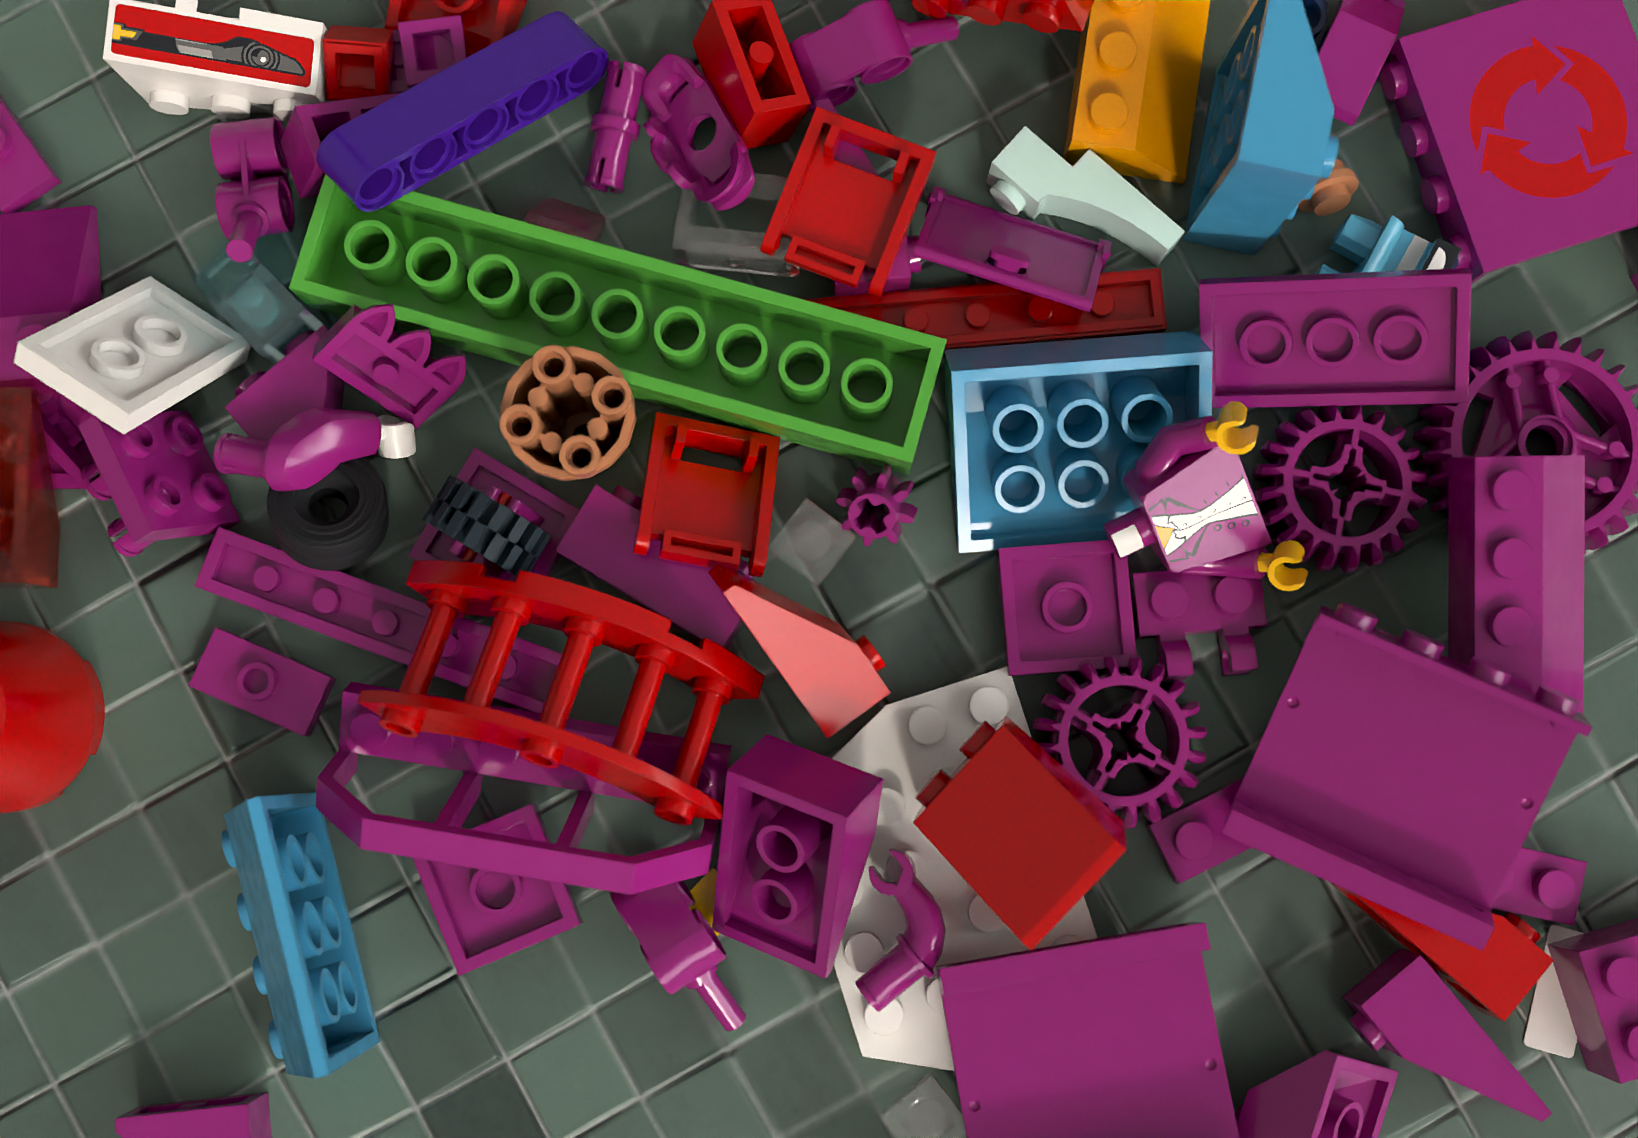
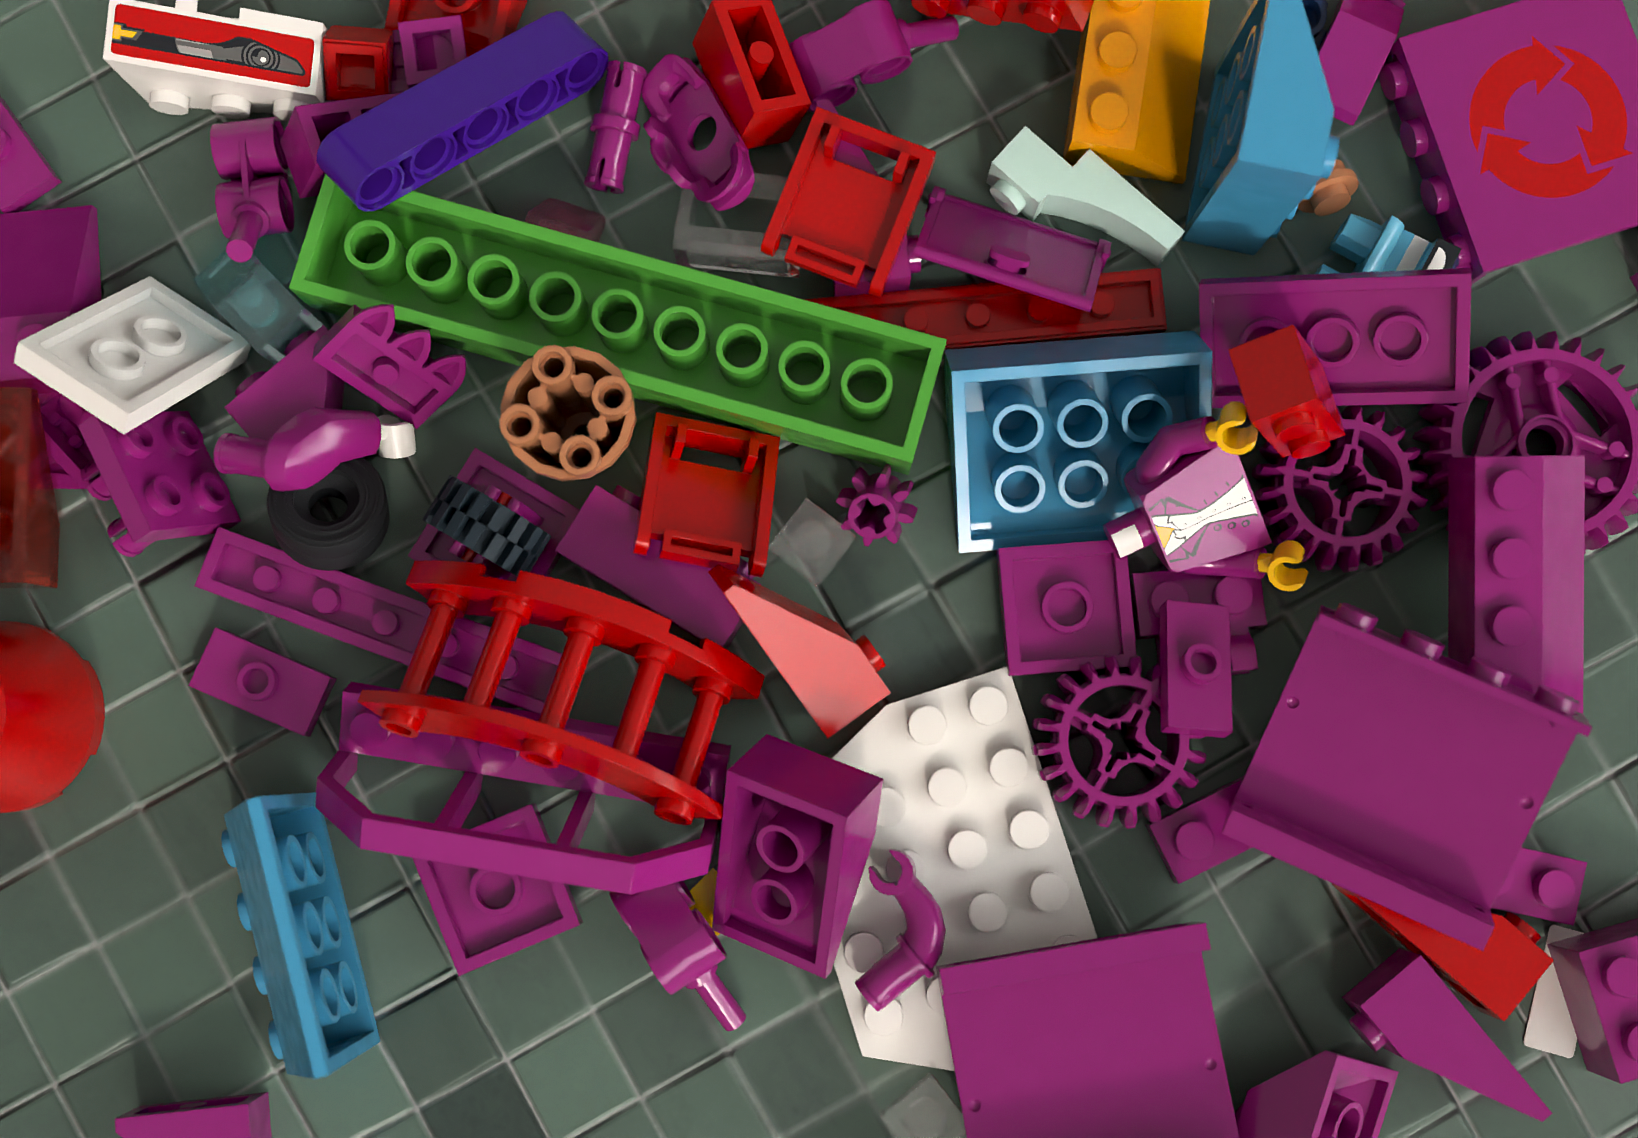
red slope [913,716,1127,951] -> none
none -> magenta plate [1160,600,1233,738]
none -> red brick [1228,324,1346,459]

